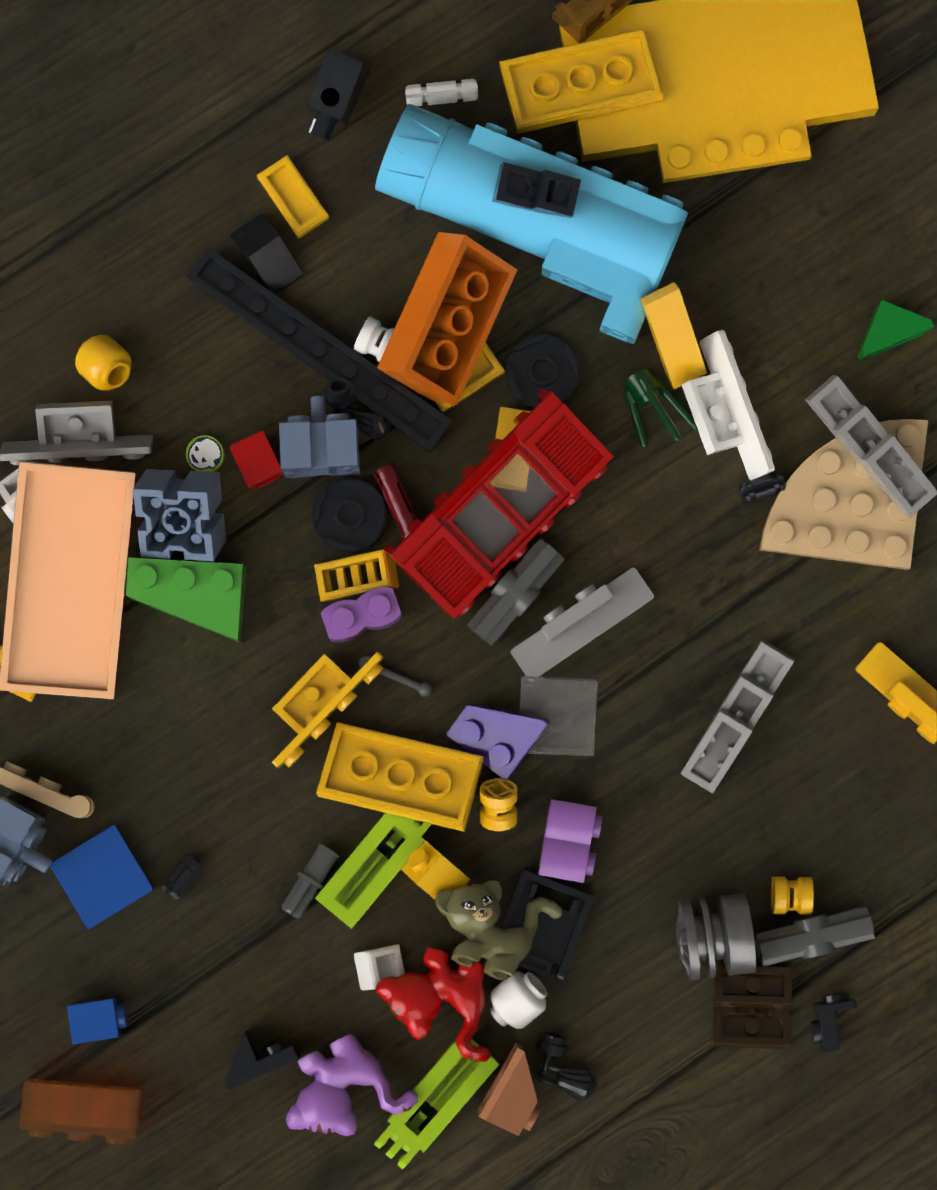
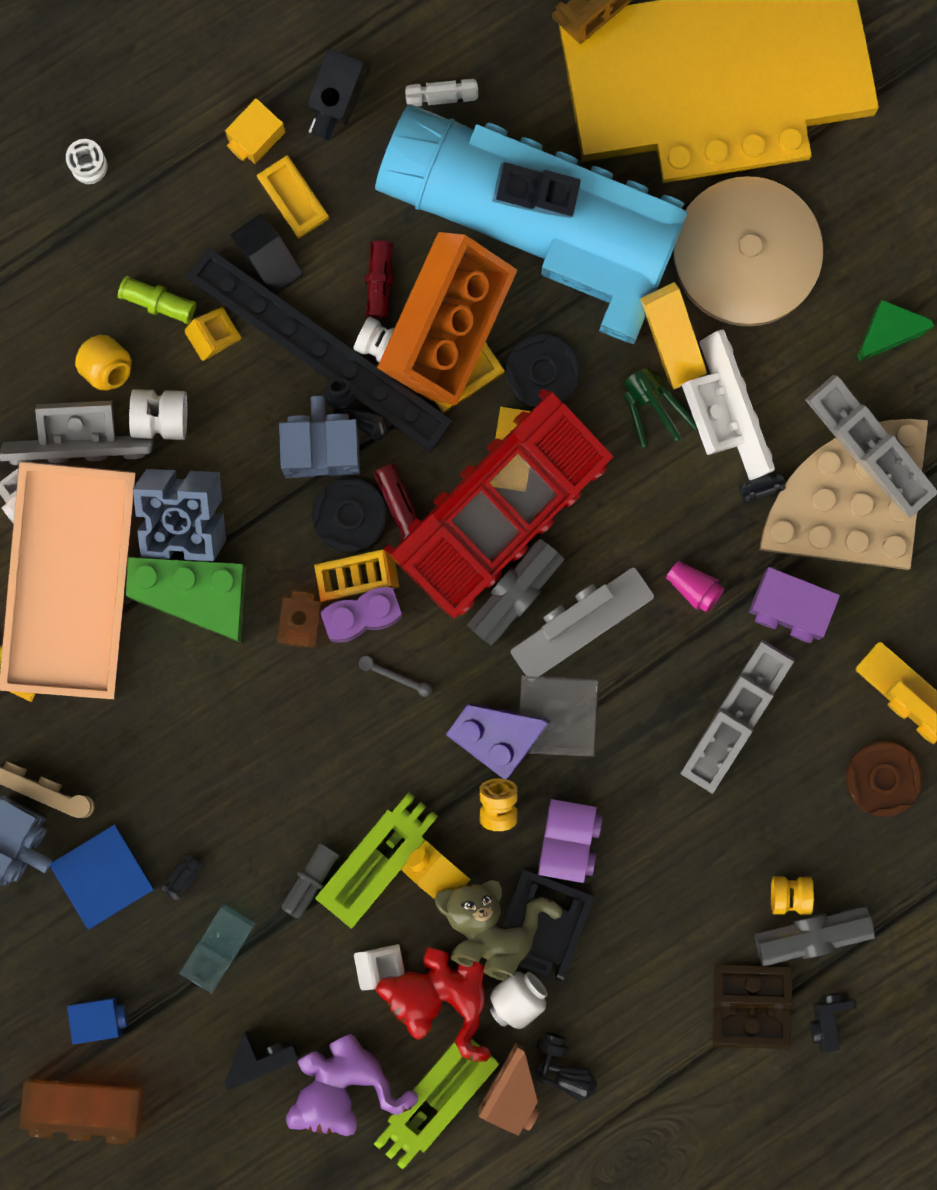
tile [186,435,225,472] -> none
red panel [230,430,284,492] -> none
yellow bracket [272,651,384,768] -> none
yellow tile [316,722,484,832] -> none
yellow tile [499,28,663,134] -> none
flat silver wheel [676,893,756,981] -> none
none -> white wheel [66,139,108,184]
none -> lime pin [118,276,196,325]
none -> white wheel [129,389,188,440]
none -> clear light blue slope [179,904,256,994]
none -> yellow slope [185,307,242,361]
none -> yellow brick [225,98,286,164]
none -> clear orange brick [277,591,322,649]
none -> dark red pin [365,240,395,319]
none -> dark pink cone [666,560,724,613]
none -> tan dish [673,176,823,326]
none -> medium lavender brick [748,567,840,643]
none -> reddish brown tile [846,742,922,817]

